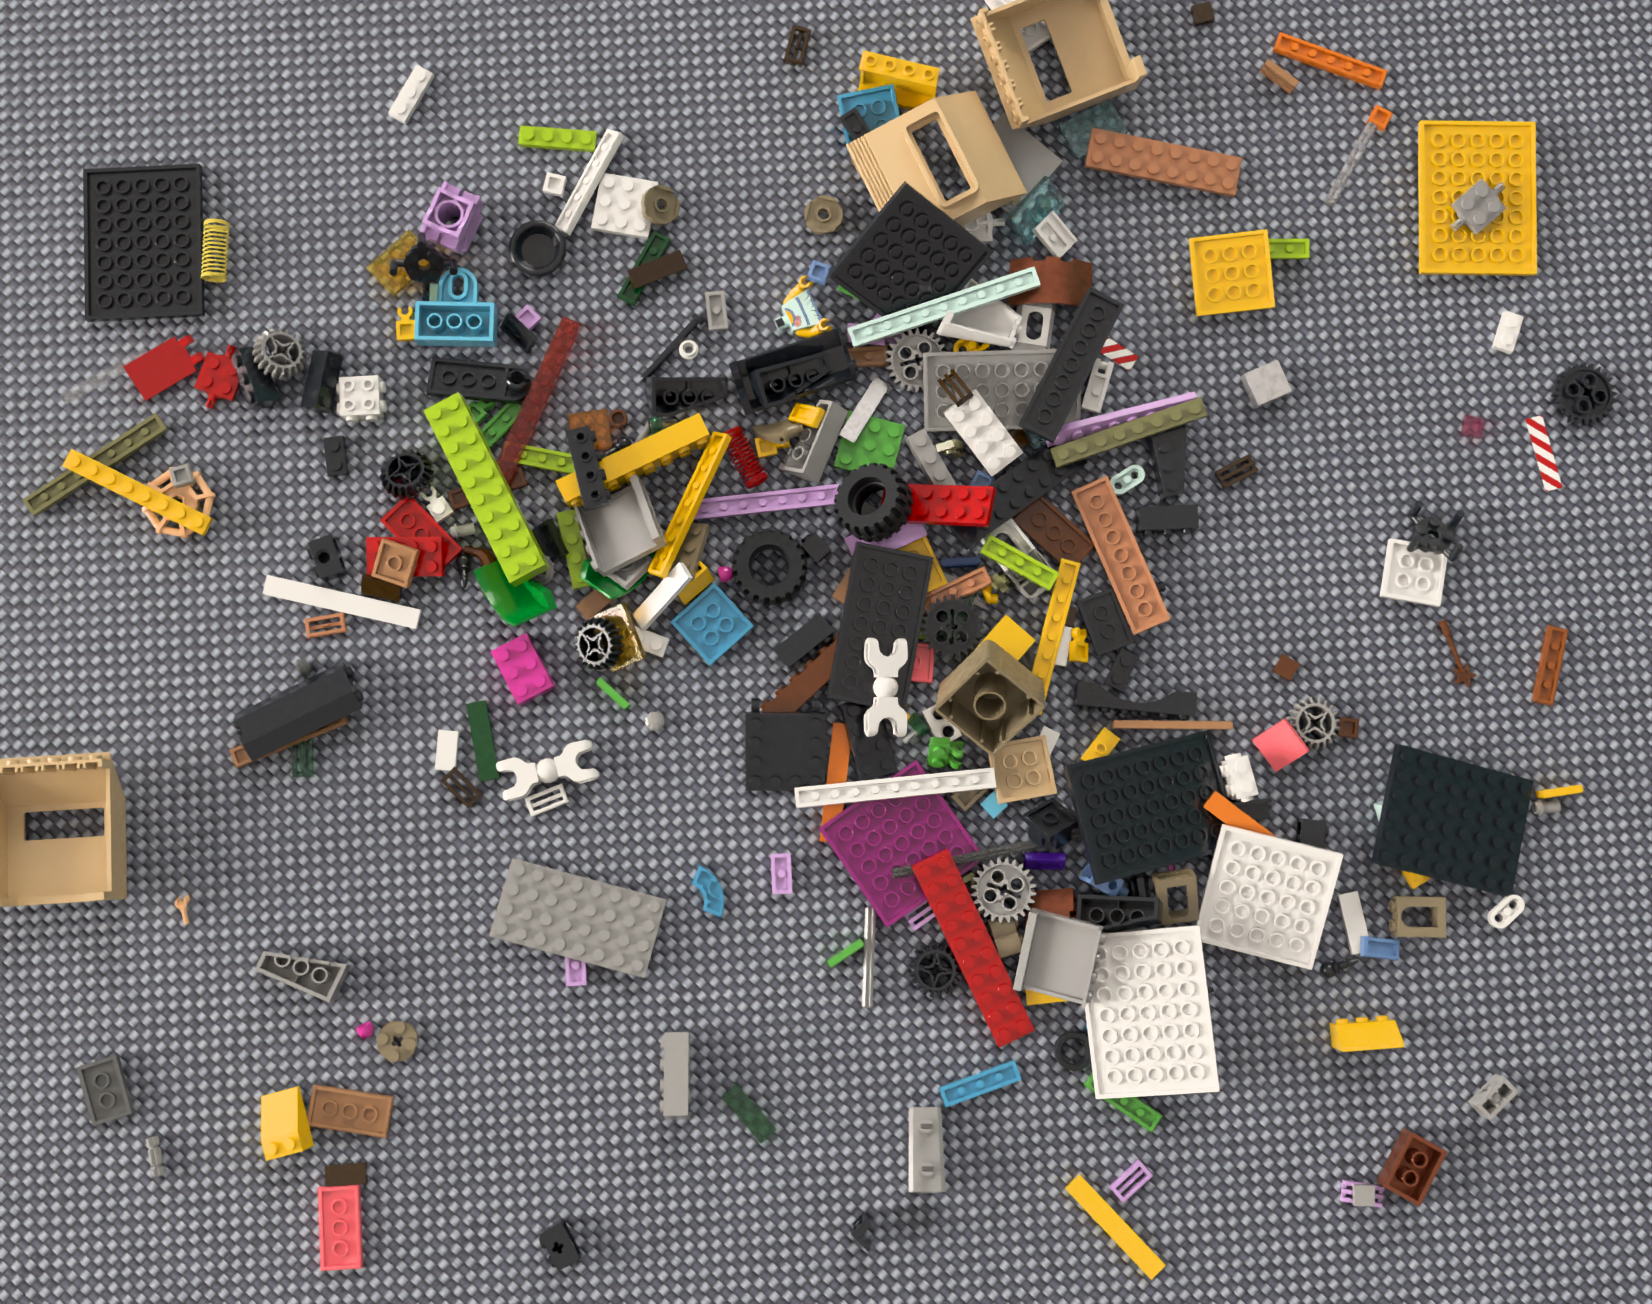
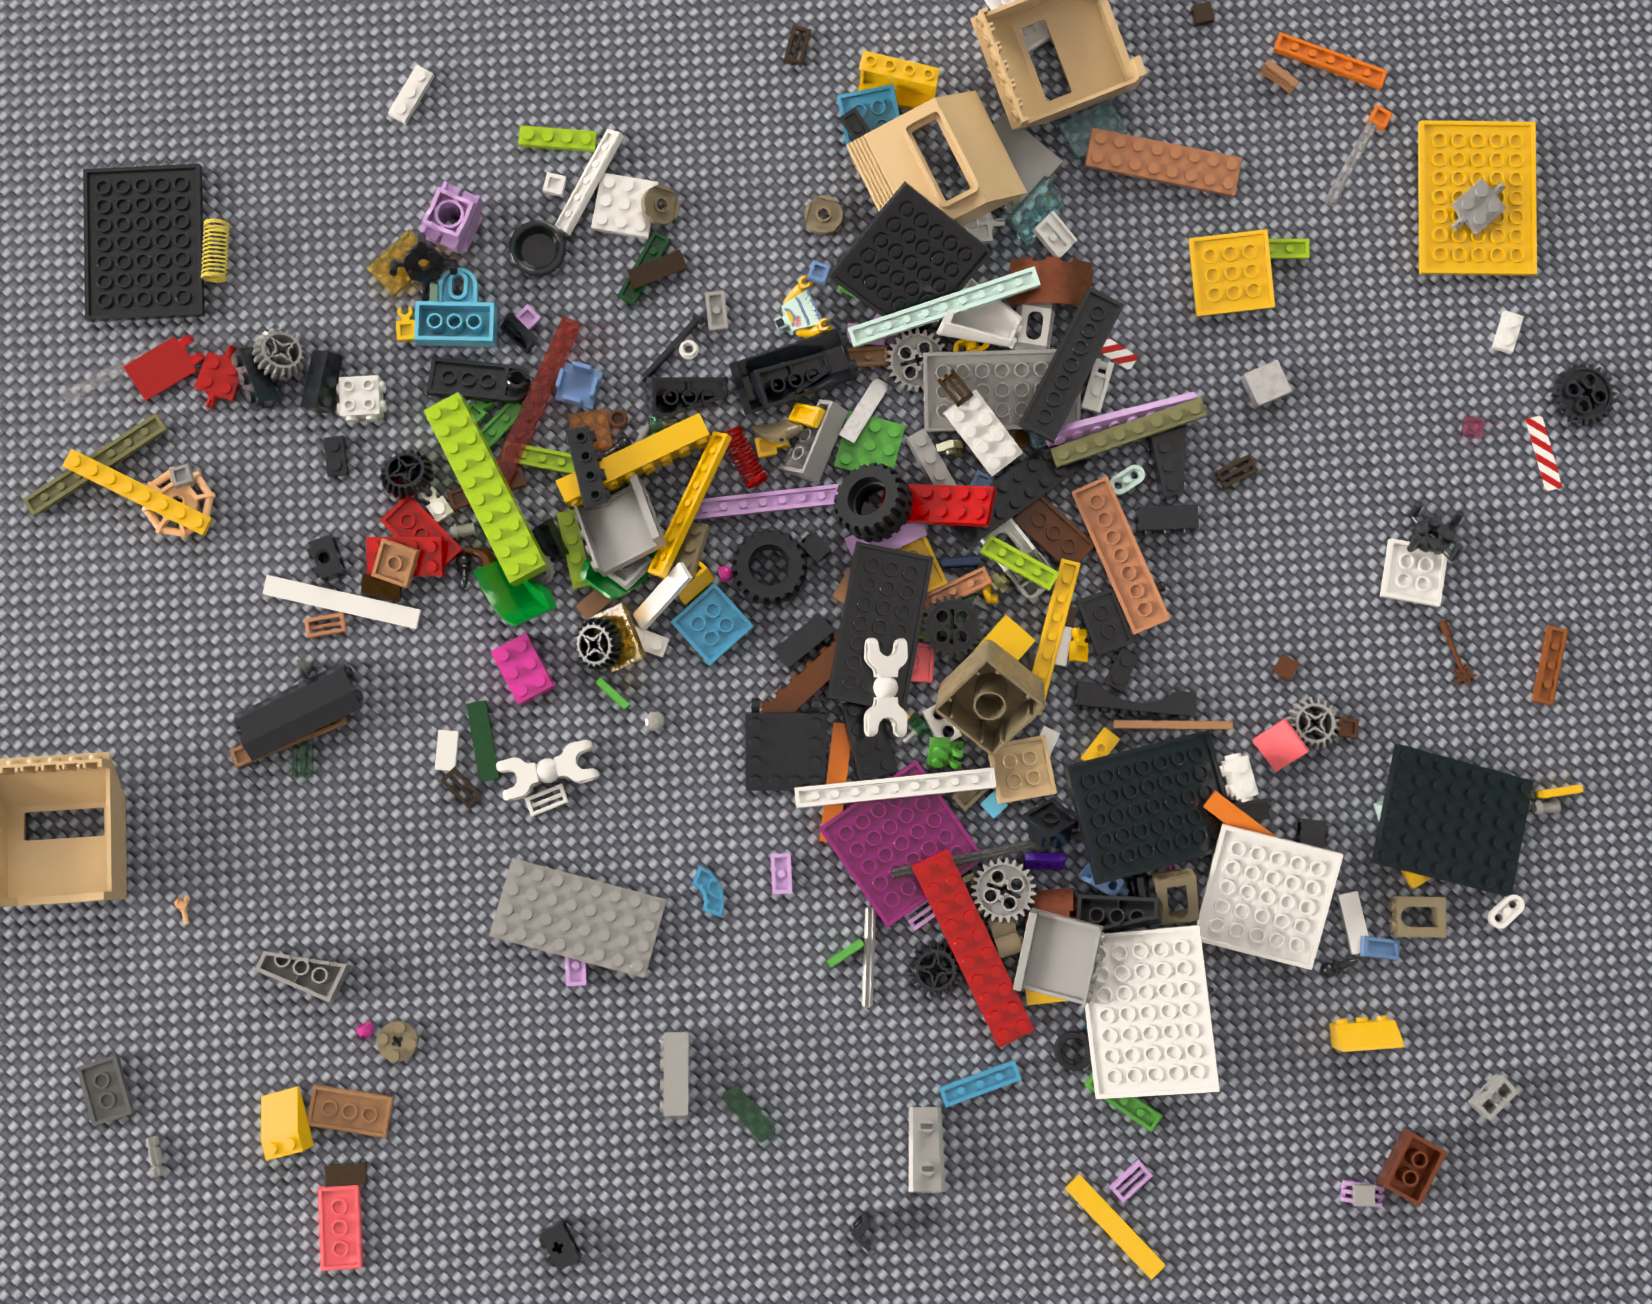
none -> medium blue panel [555,361,604,411]

